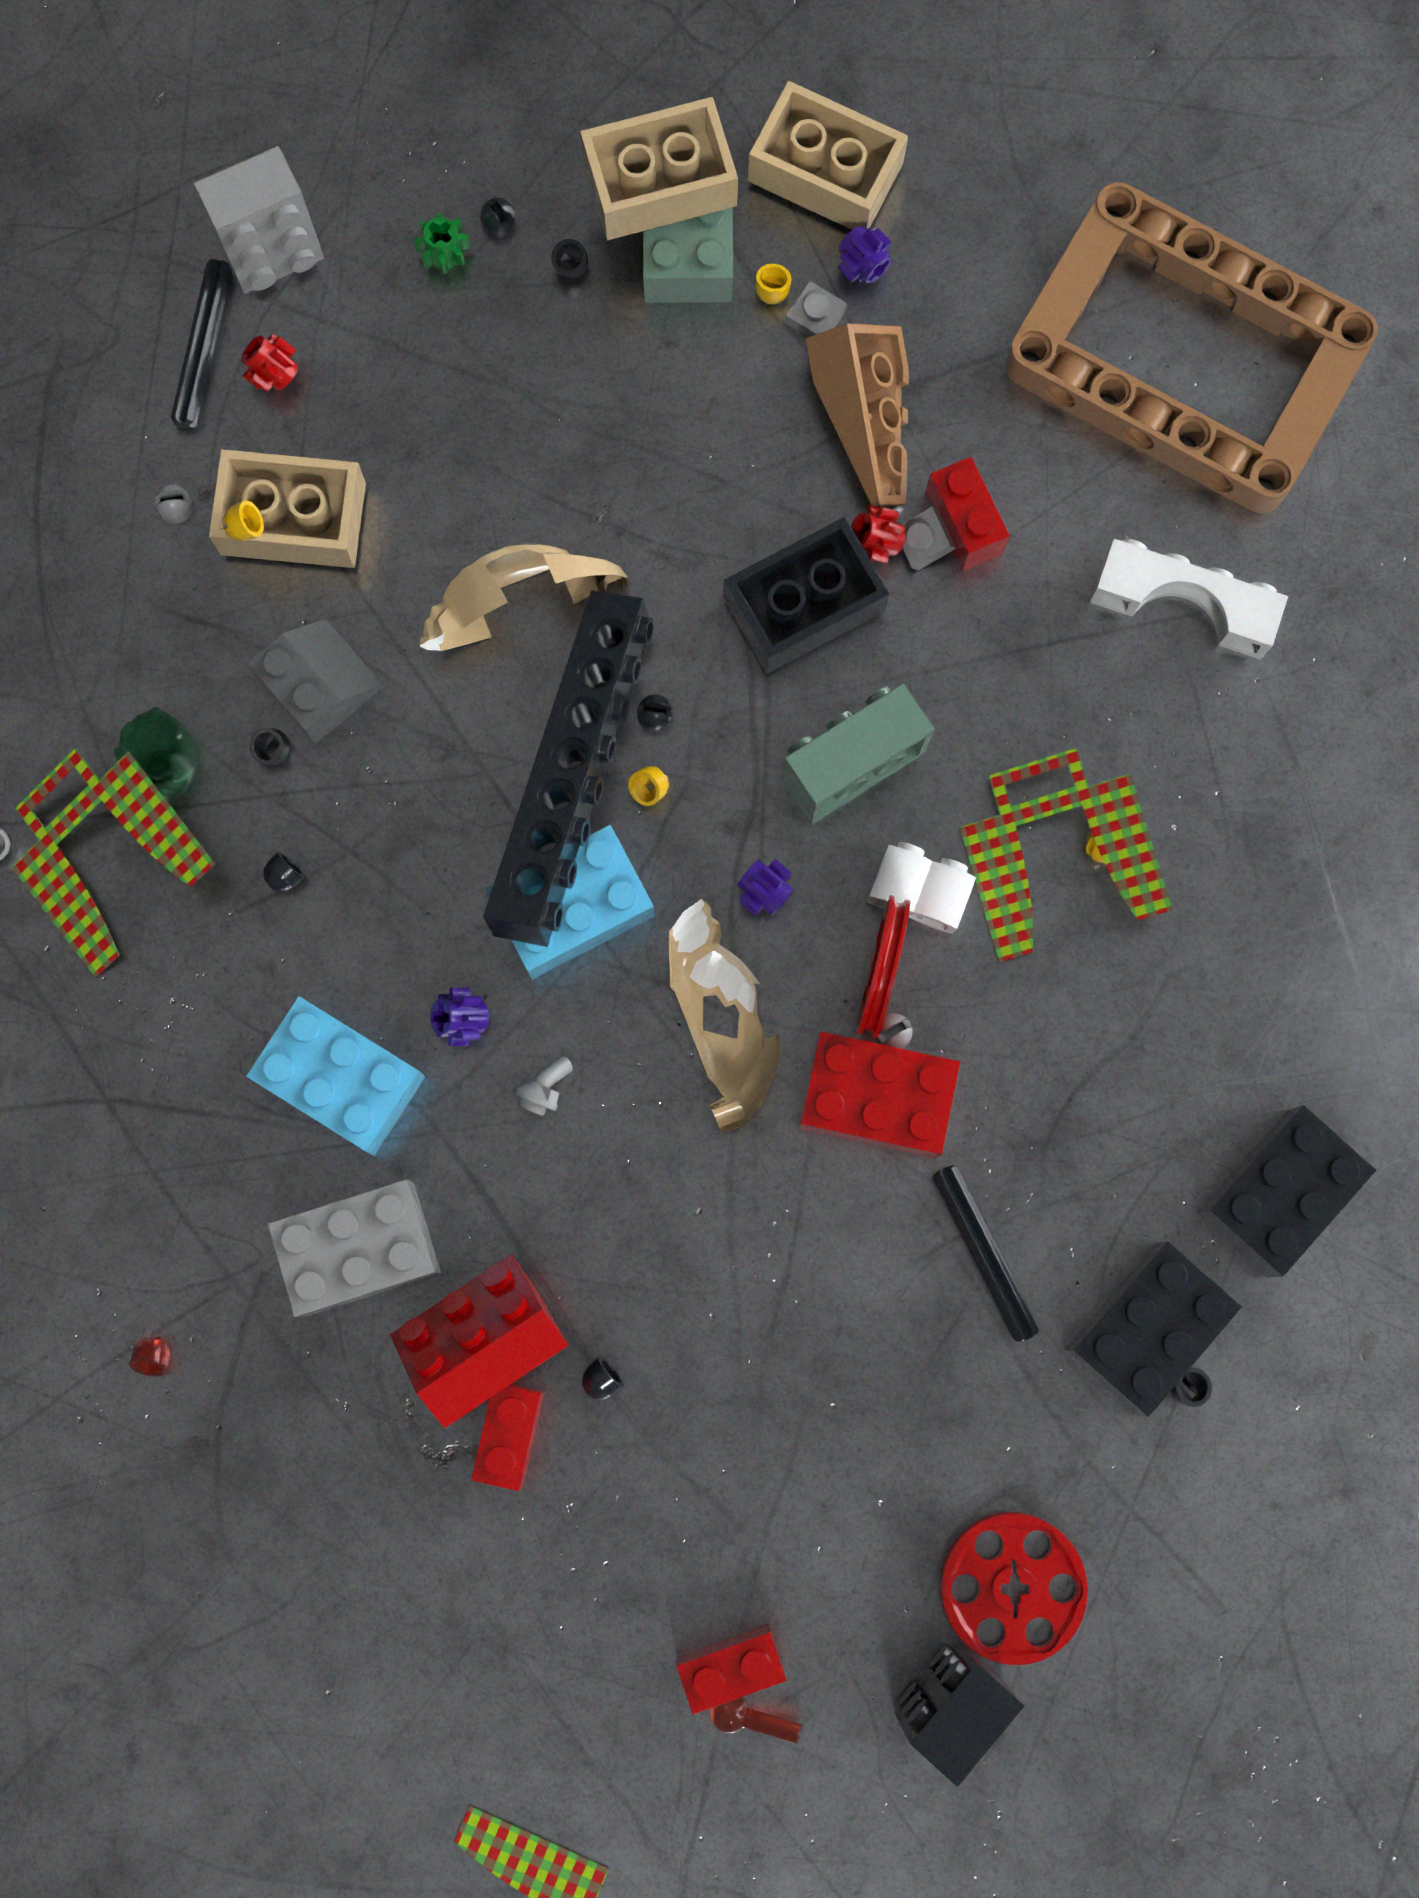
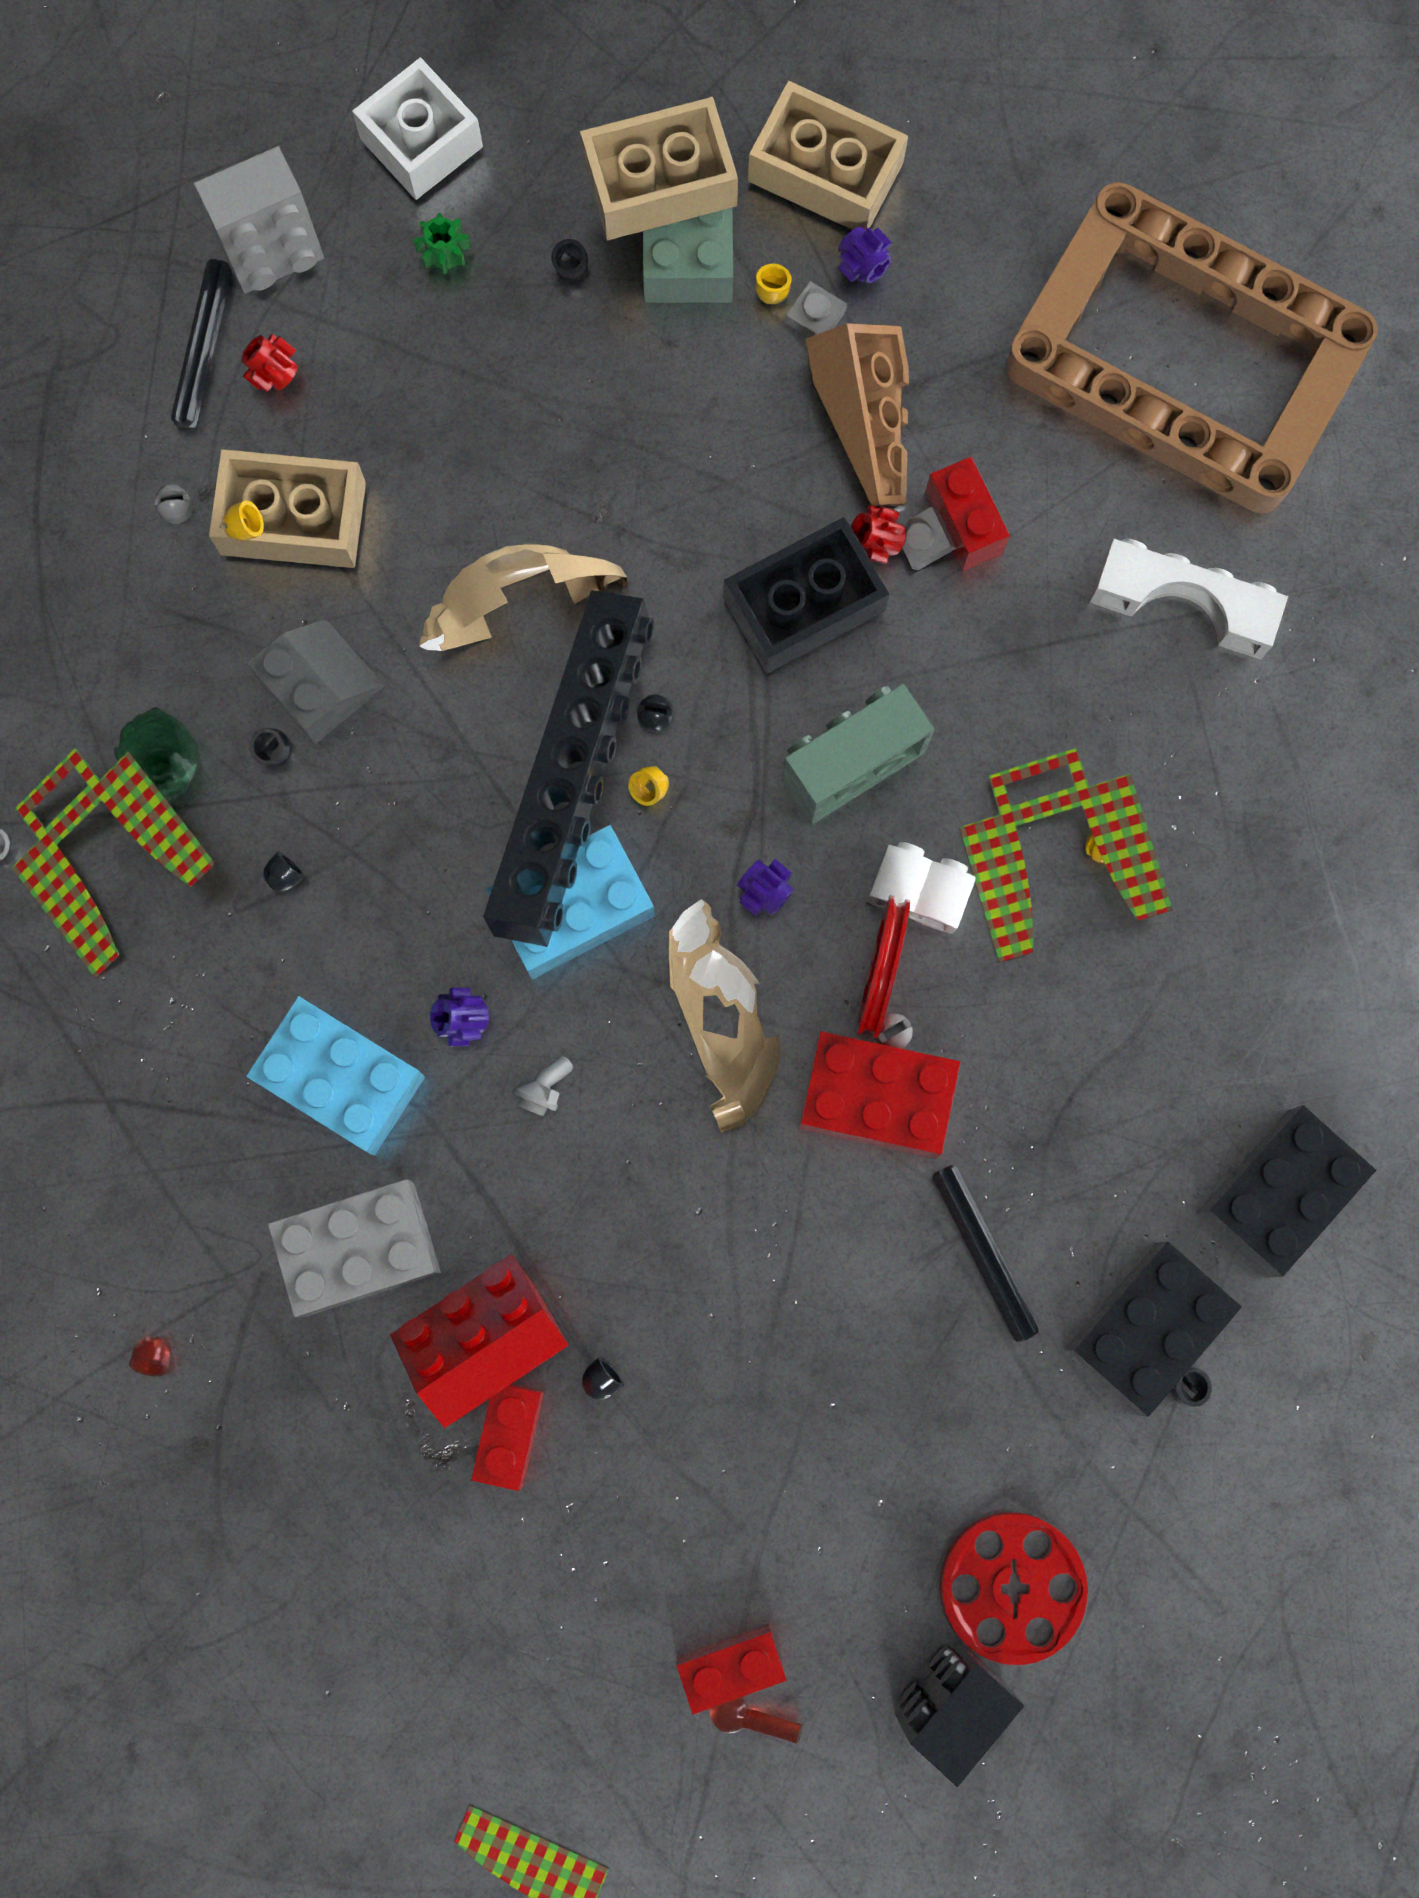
black hinge [480,197,516,238] -> none
none -> white brick [352,57,483,200]

